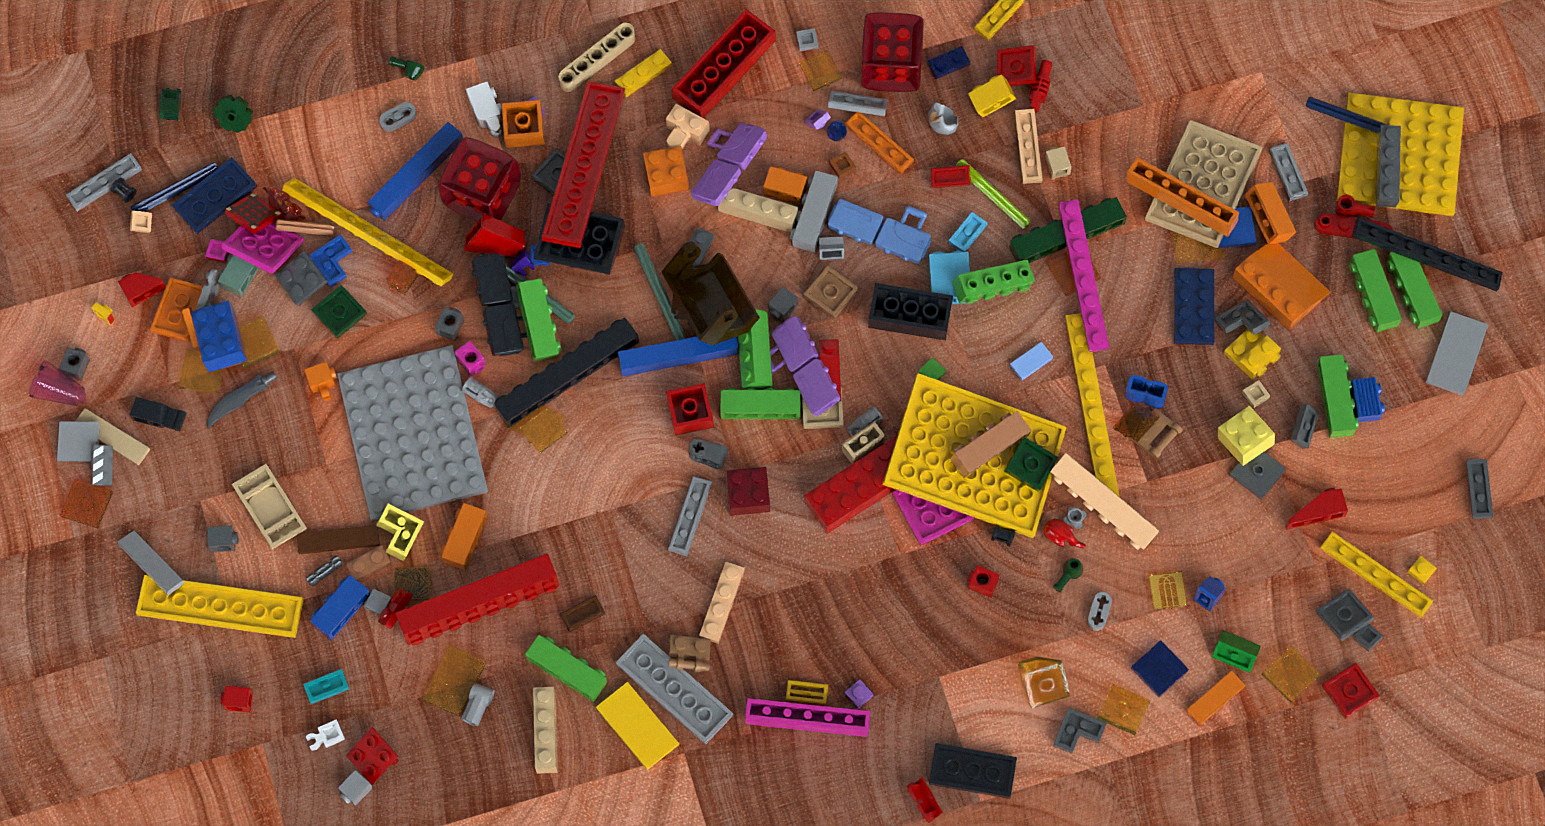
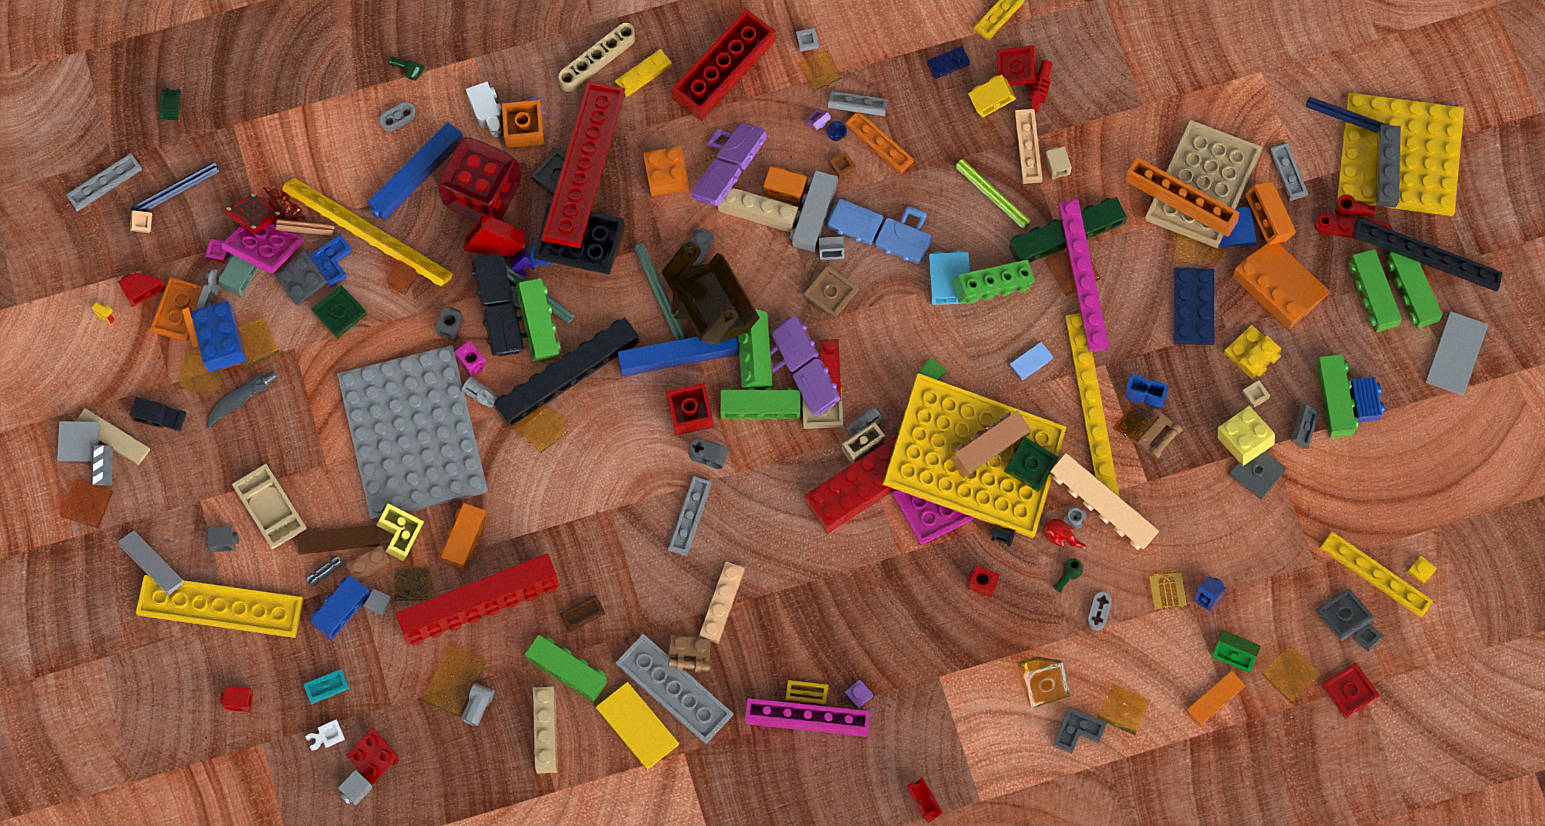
clear pink cone [29,360,87,406] -> none
dark grey brick [59,348,90,381] -> none
black bush [110,177,137,203] -> none
dark blue plate [172,157,257,234] -> none
dark green plant [214,95,253,133] -> none
orange brick [304,362,337,402] -> none
red plate [378,588,413,629] -> none
light nougat brick [666,104,710,149] -> none
dark red brick [726,467,770,516] -> none
dark grey brick [768,286,798,322] -> none
dark red piece [861,12,924,92] -> none
black slope [868,283,953,341] -> none
light grey hair [928,102,958,135] -> none
black plate [929,743,1017,799] -> none
red tile [931,165,971,188] -> none
medium azure plate [948,212,988,252] -> none
clear blue tile [1131,640,1189,697] -> none
dark grey plate [1215,299,1270,335] -> none
red slope [1286,488,1348,529] -> none
dark grey plate [1465,459,1493,519] -> none

